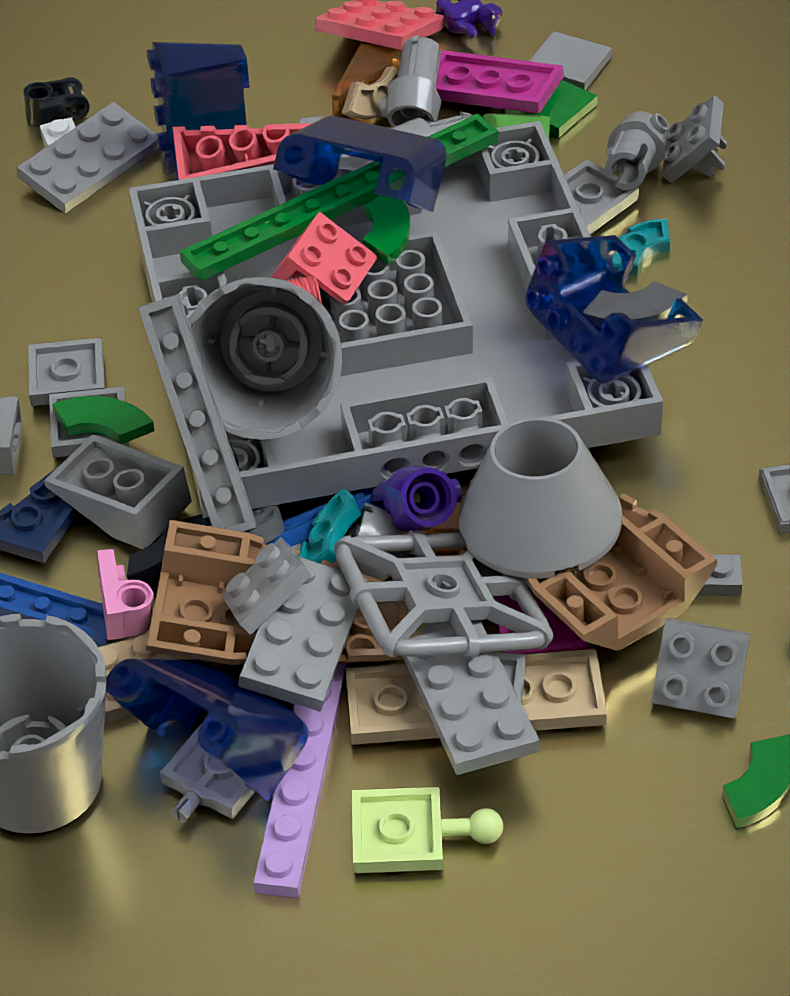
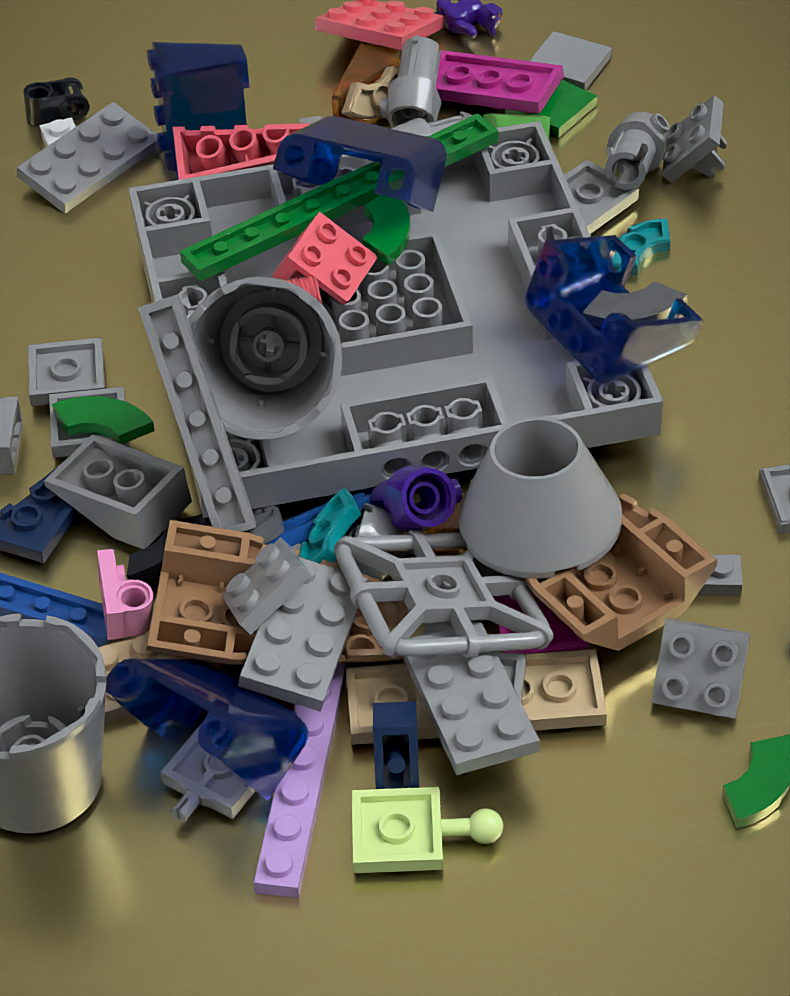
none -> dark blue slope [373,701,419,789]

